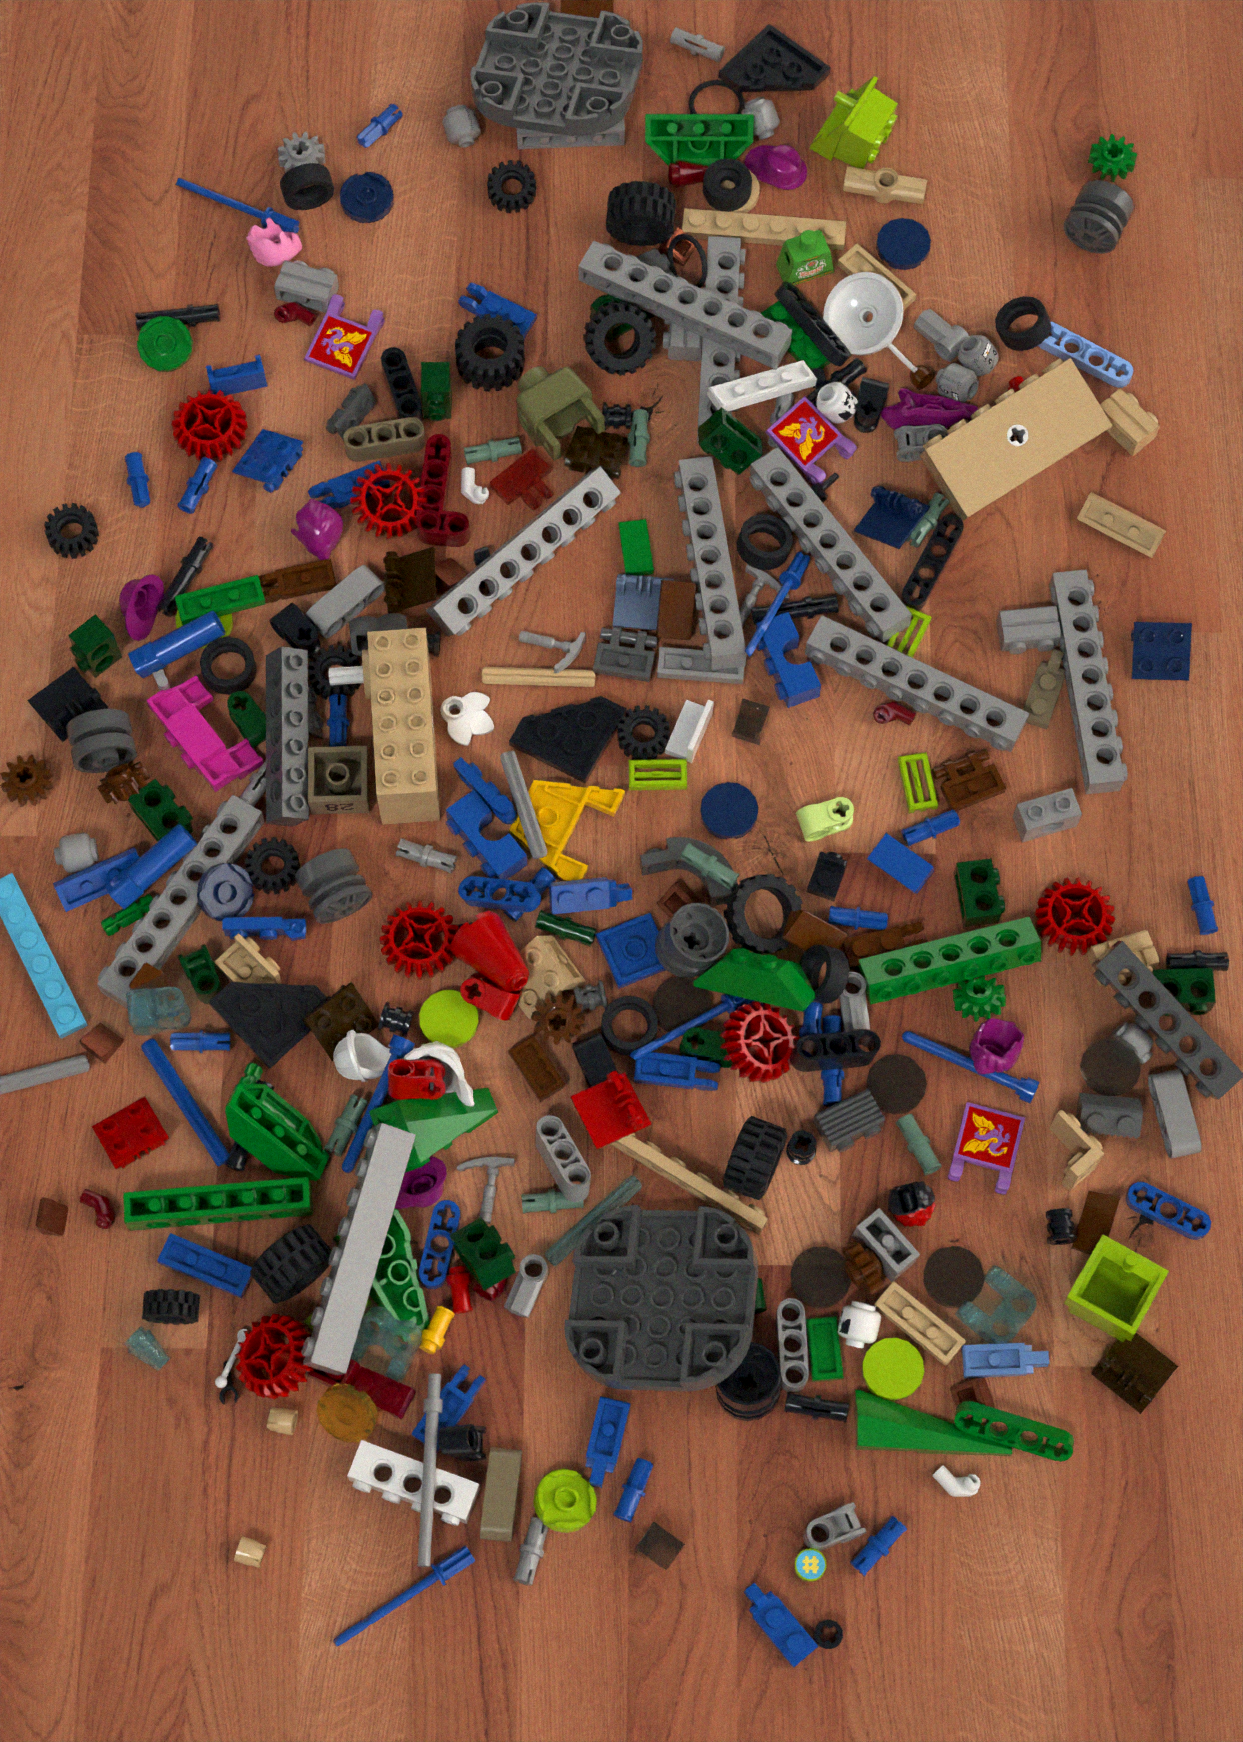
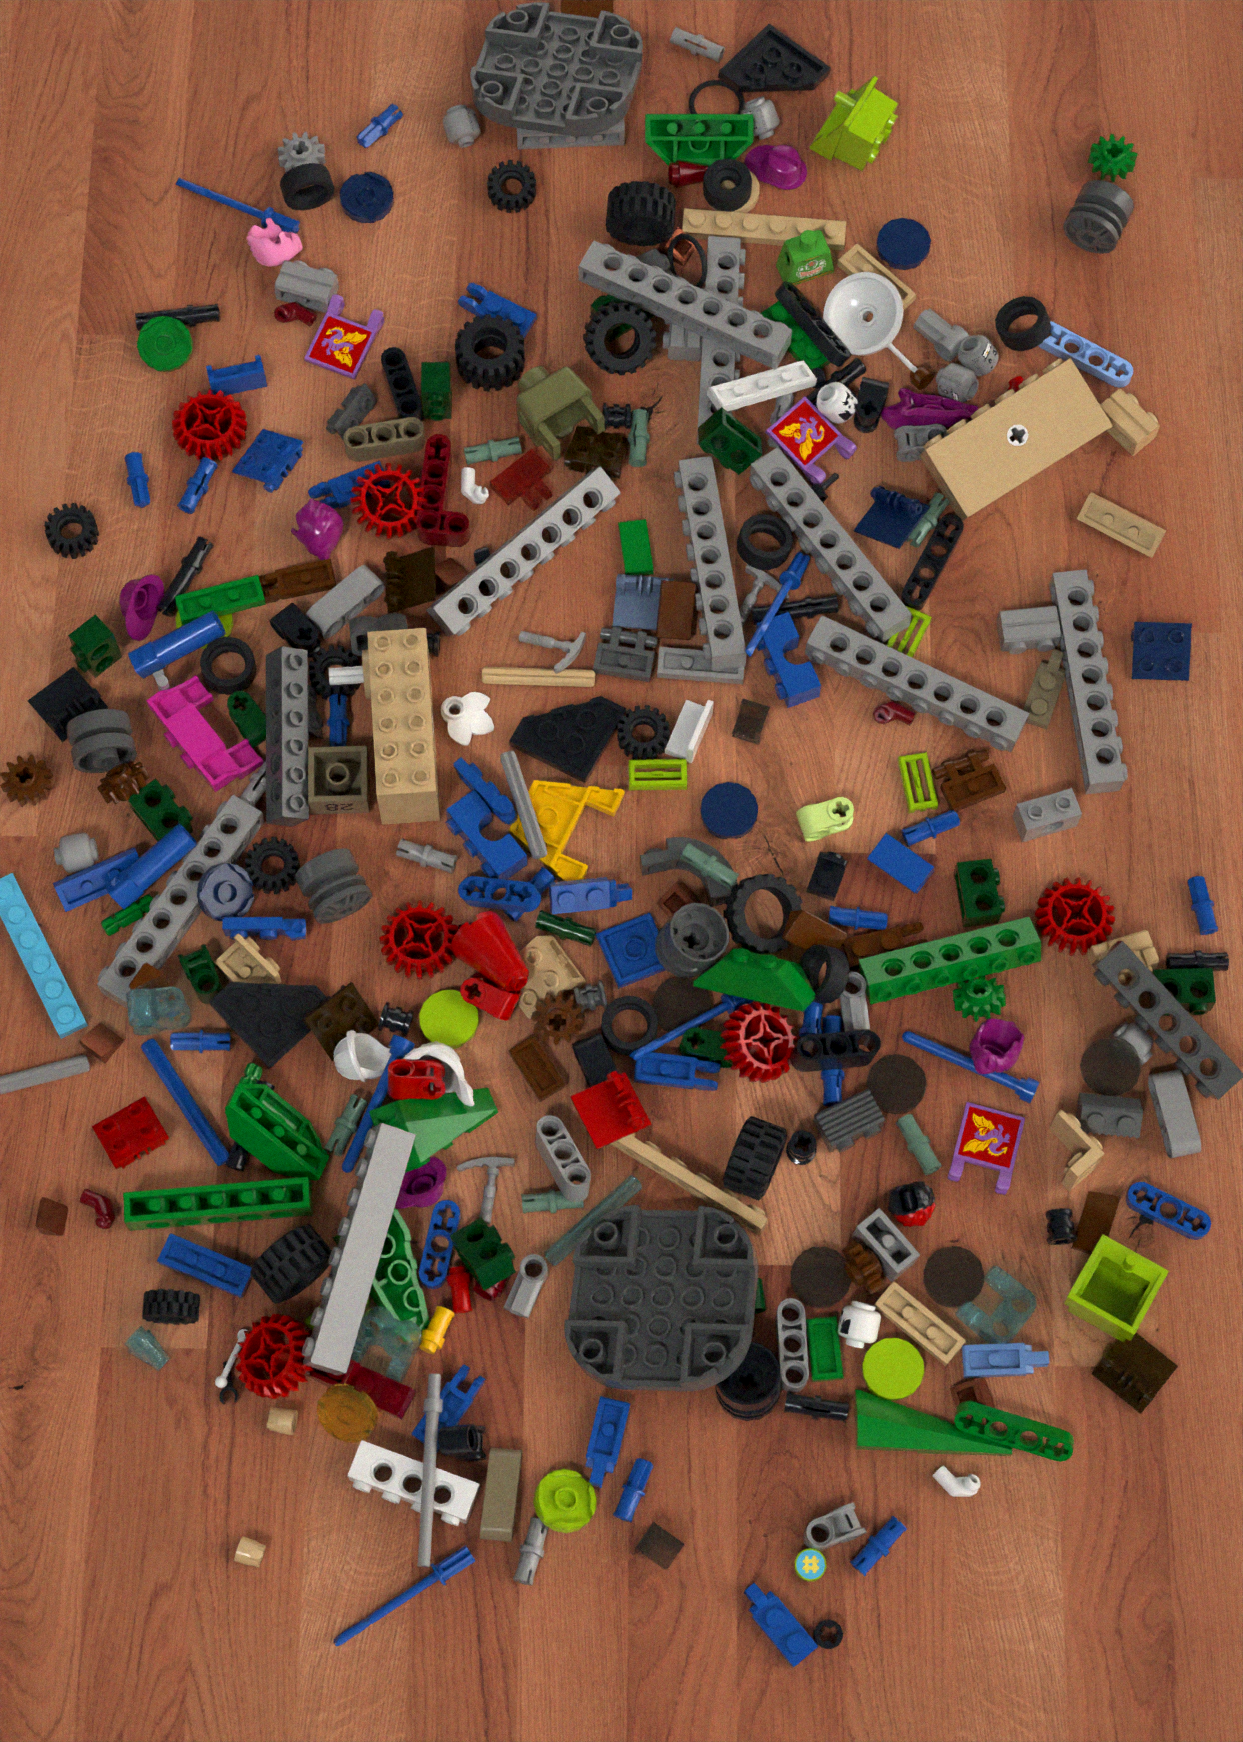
tan piece [843,166,927,205] -> none

